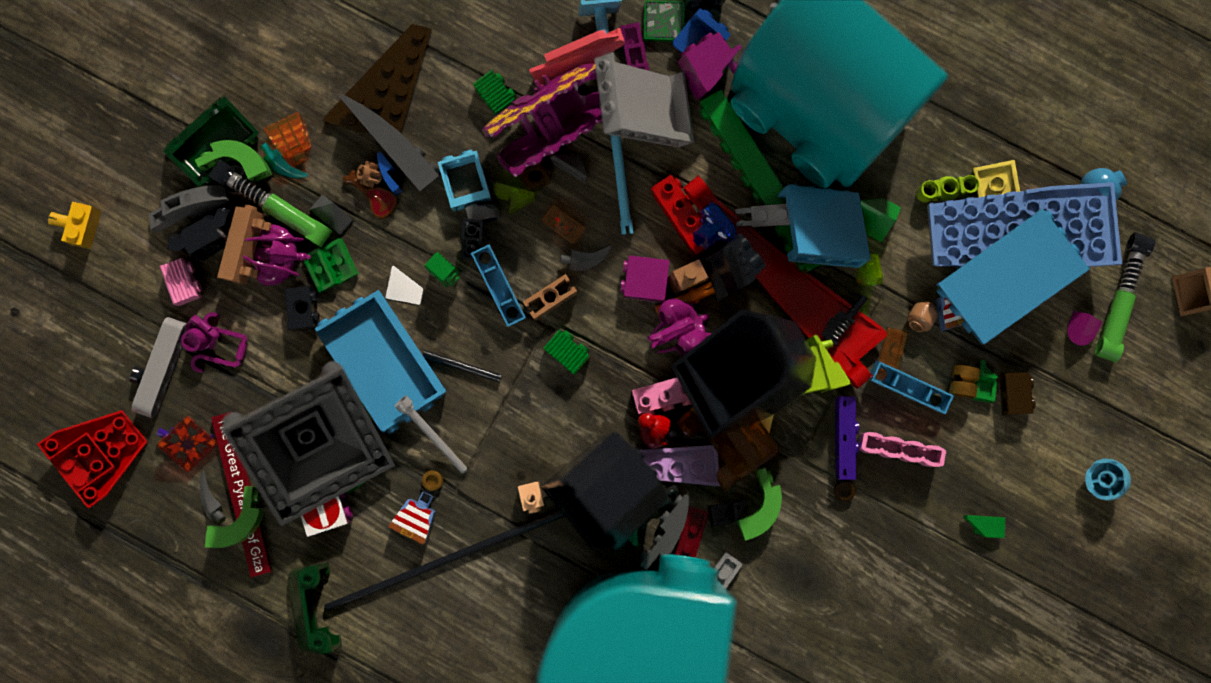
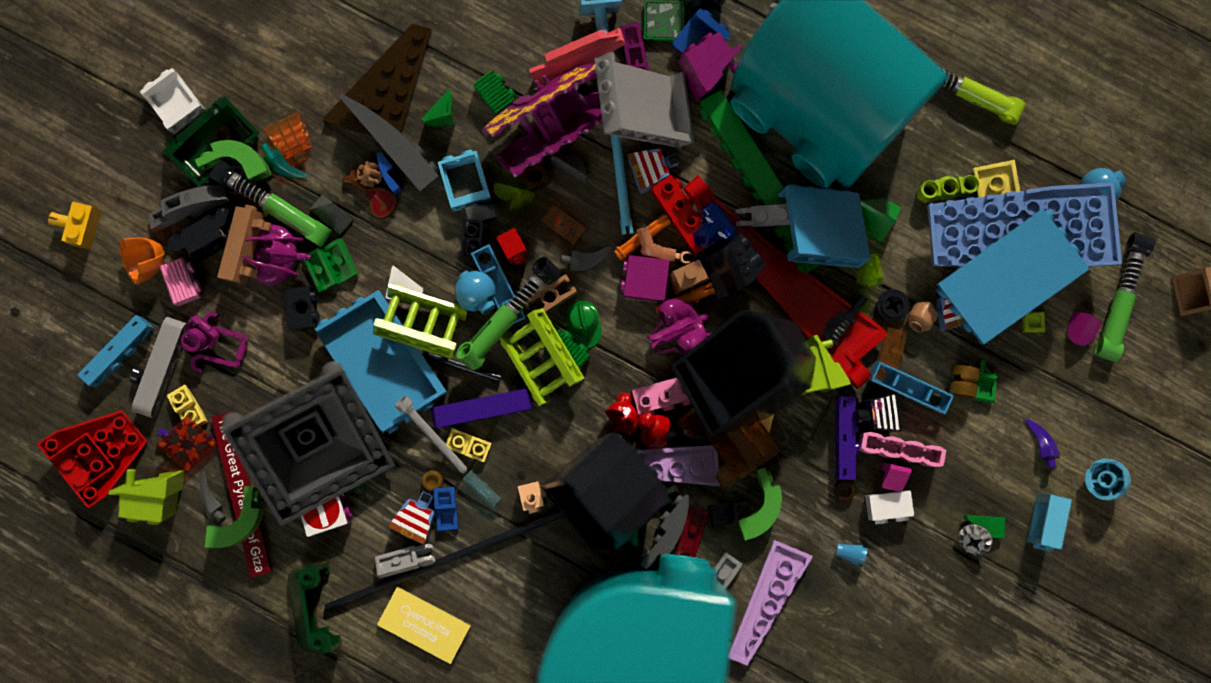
green brick [424,252,460,288] -> none
dark brown brick [999,372,1035,416] -> none
none -> dark azure piece [77,315,155,387]
none -> lime piece [109,469,185,525]
none -> orange hair [119,238,165,285]
none -> white panel [140,68,205,134]
none -> light yellow slope [167,385,208,431]
none -> dark brown tile [215,125,236,141]
none -> lime fence [373,284,468,359]
none -> light grey hinge [375,544,435,579]
none -> light yellow tile [377,587,471,664]
none -> green slope [421,90,455,127]
none -> dark purple beam [430,389,533,429]
none -> blue slope [434,487,459,531]
none -> light yellow slope [445,428,491,462]
none -> dark azure brick [455,271,496,315]
none -> piece [456,256,560,370]
none -> clear light blue pin [462,470,501,508]
none -> red brick [496,228,529,266]
none -> lime fence [500,308,585,406]
none -> green piece [566,301,602,349]
none -> red piece [605,393,639,436]
none -> orange axle [614,214,671,261]
none -> torso [628,149,678,194]
none -> nougat arm [637,226,691,263]
none -> lavender wing [729,540,813,665]
none -> dark azure cone [836,543,868,565]
none -> black torso [853,393,902,433]
none -> white brick [865,491,914,524]
none -> black gear [876,289,910,322]
none -> dark pink slope [881,462,912,492]
none -> lime piece [943,69,1026,124]
none -> light grey gear [957,525,992,556]
none -> lime tile [1022,312,1045,333]
none -> dark purple bar [1025,419,1060,469]
none -> medium azure window [1027,494,1072,552]

